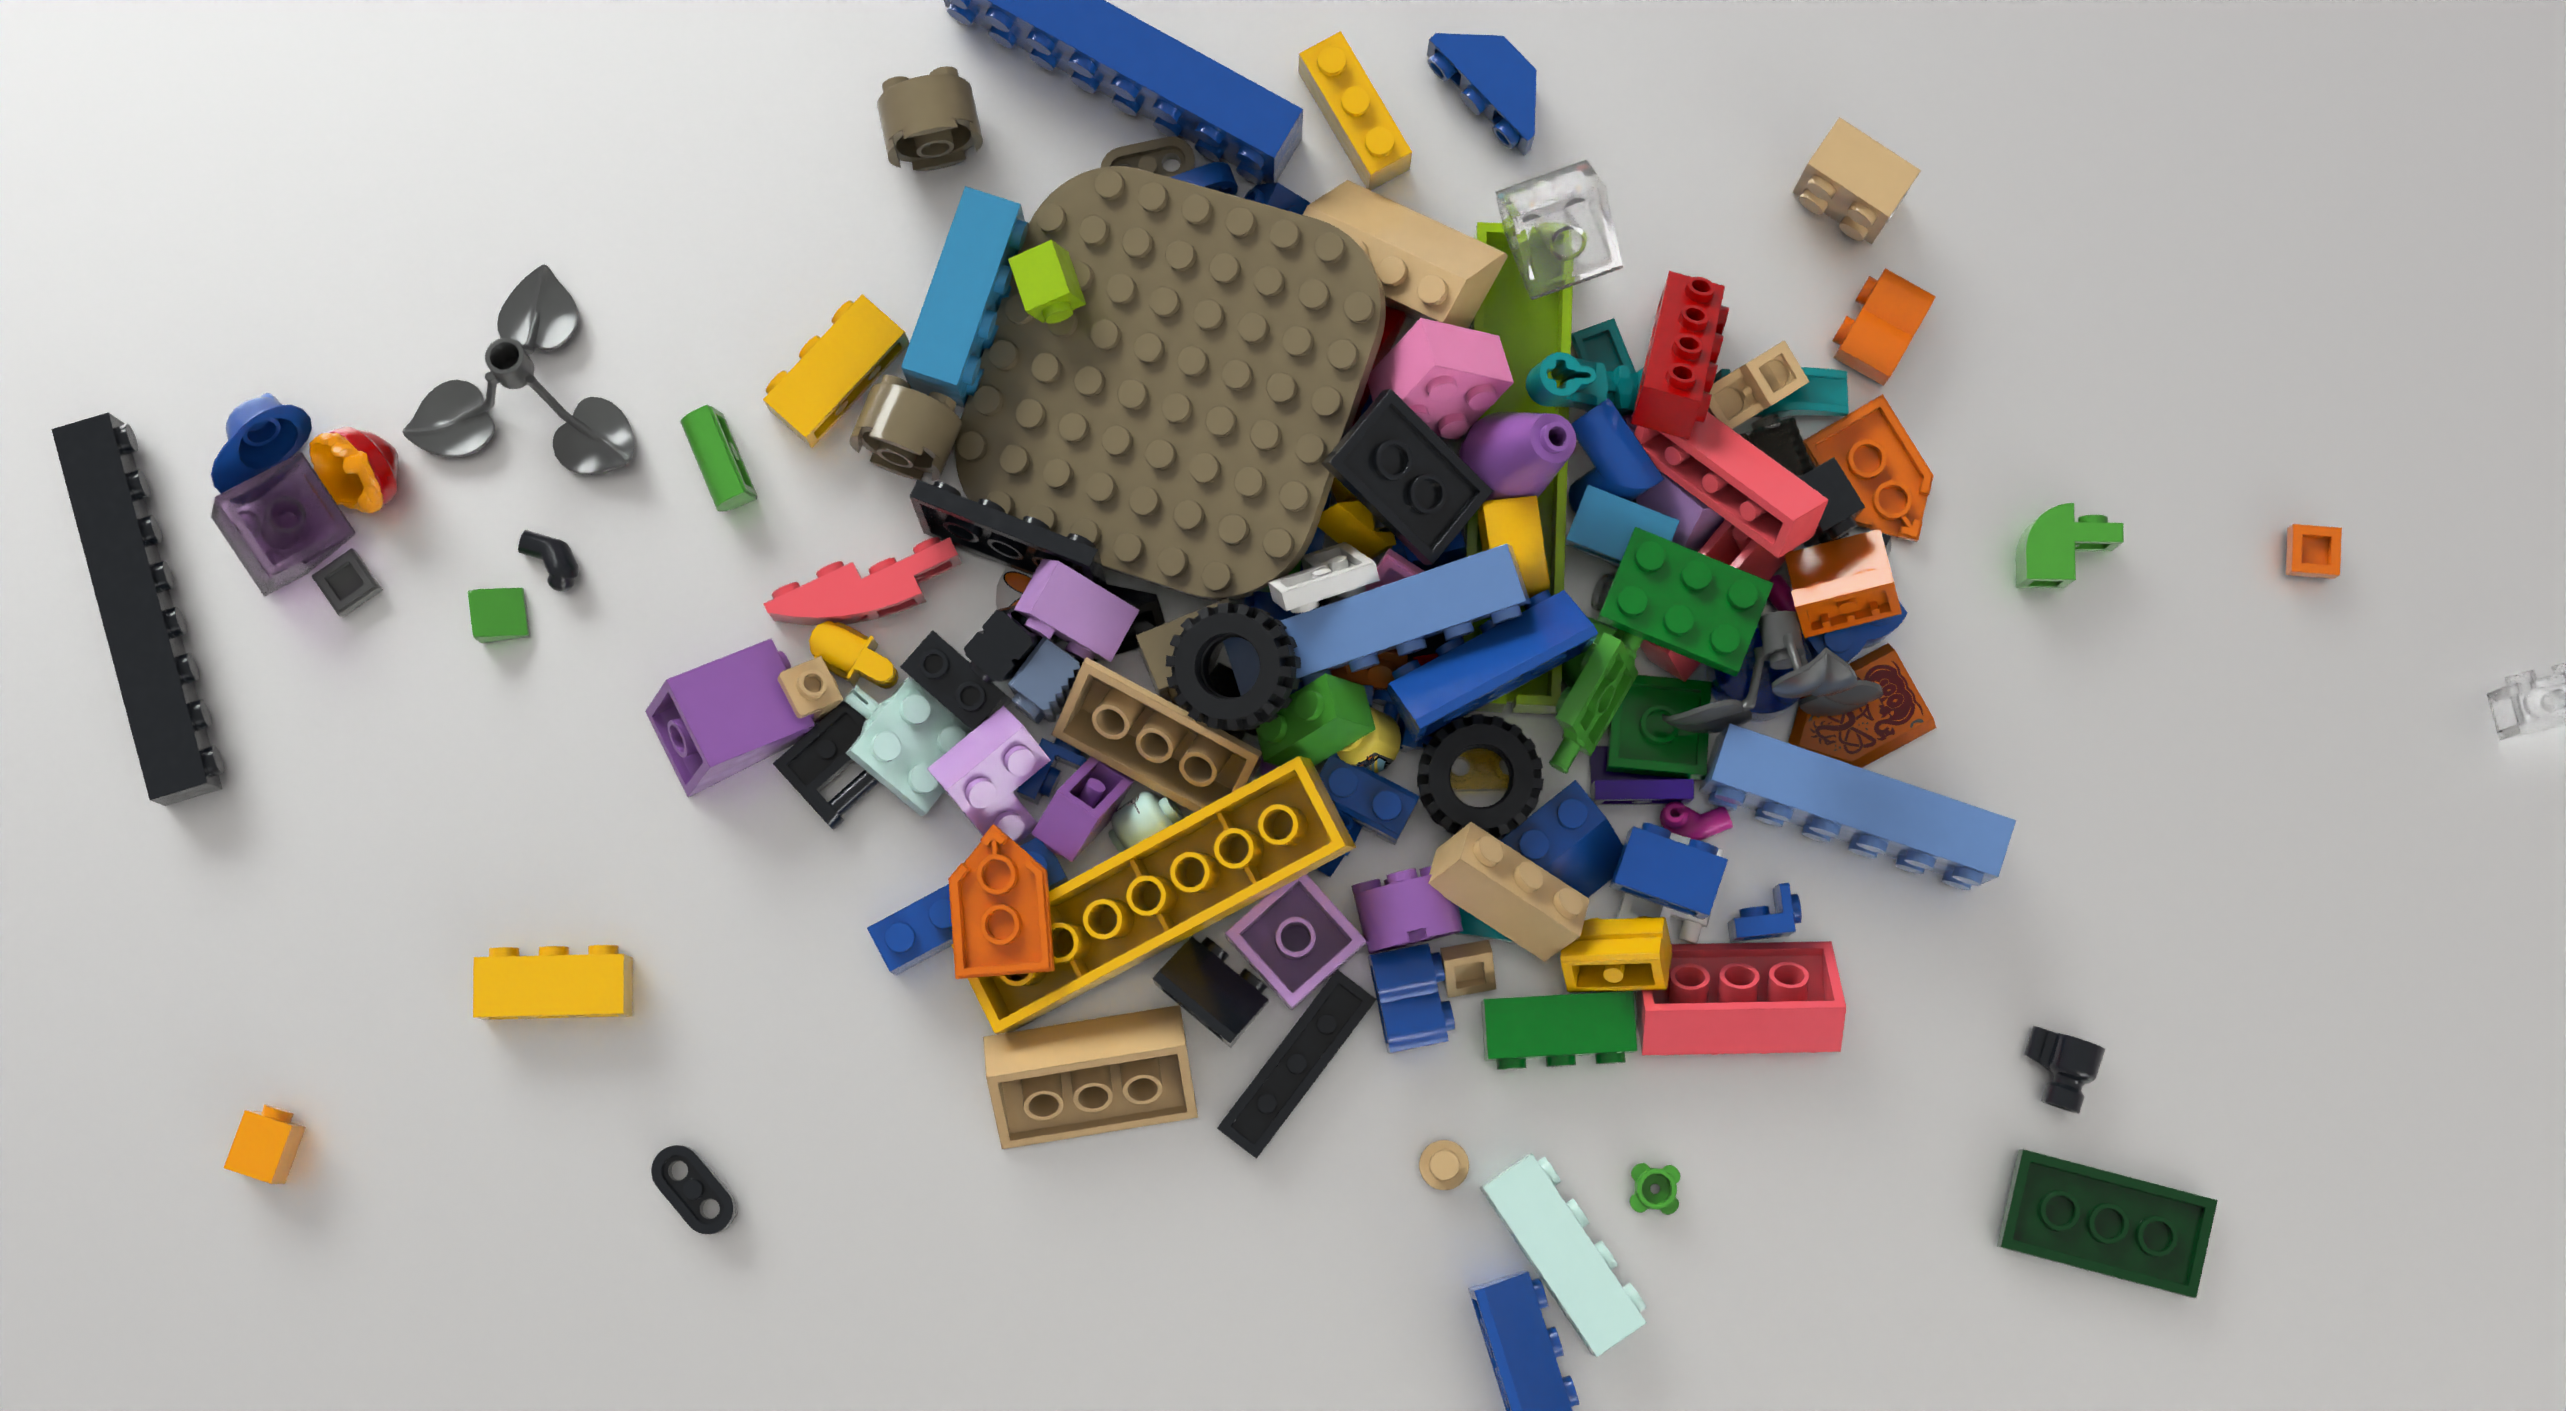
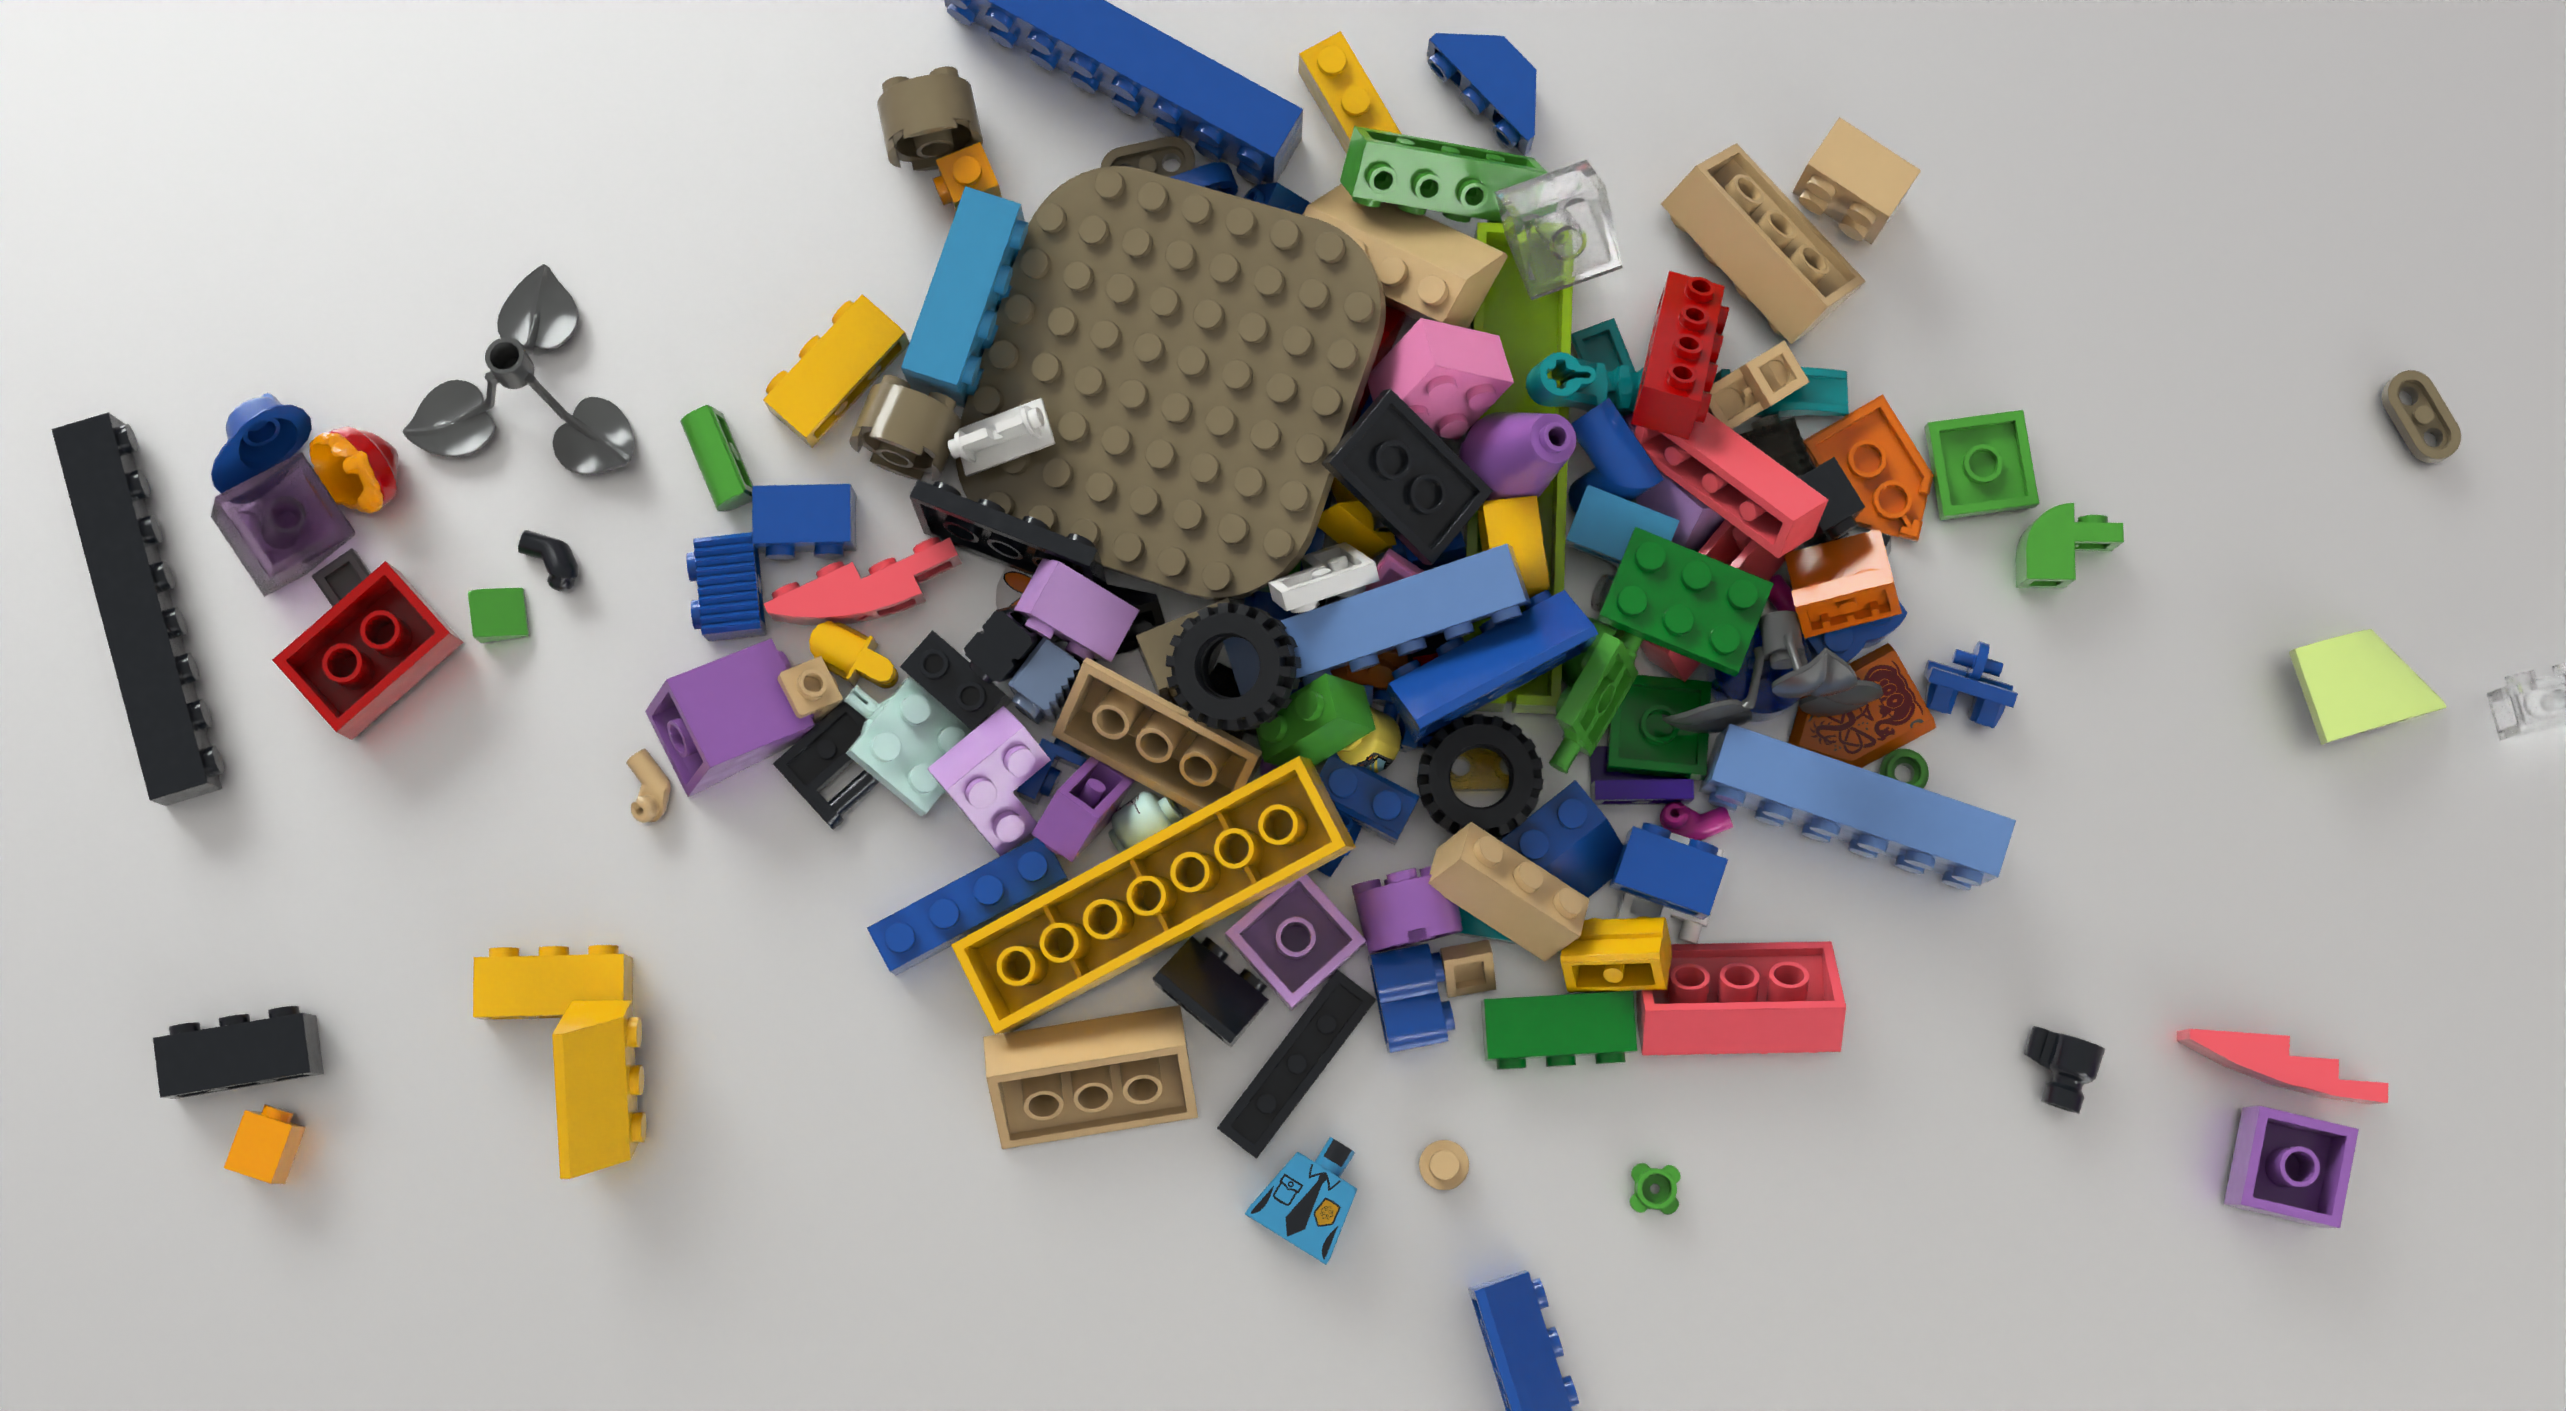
black plate [651,1145,736,1234] -> none
orange tile [948,824,1055,979] -> none
lime brick [1008,239,1086,323] -> none
light aqua brick [1480,1154,1647,1357] -> none
blue bracket [1727,883,1802,943] -> none
orange brick [1832,268,1936,386] -> none
dark green plate [1997,1149,2218,1298] -> none
orange plate [2286,524,2342,579] -> none
none -> black brick [153,1006,324,1099]
none -> red brick [272,561,464,740]
none -> yellow slope [552,1000,647,1179]
none -> tan arm [626,749,671,823]
none -> blue brick [686,532,766,641]
none -> blue brick [752,484,856,560]
none -> light orange brick [933,142,1002,211]
none -> white hinge [948,398,1055,477]
none -> dark azure torso [1245,1137,1357,1265]
none -> bright green brick [1340,126,1548,227]
none -> tan slope [1661,143,1866,344]
none -> bright green plate [1879,749,1929,789]
none -> bright green plate [1924,410,2039,520]
none -> blue hips [1924,641,2018,728]
none -> coral slope [2177,1029,2388,1104]
none -> medium lavender brick [2224,1106,2359,1228]
none -> yellowish green slope [2289,629,2447,745]
none -> dark tan plate [2382,370,2461,463]

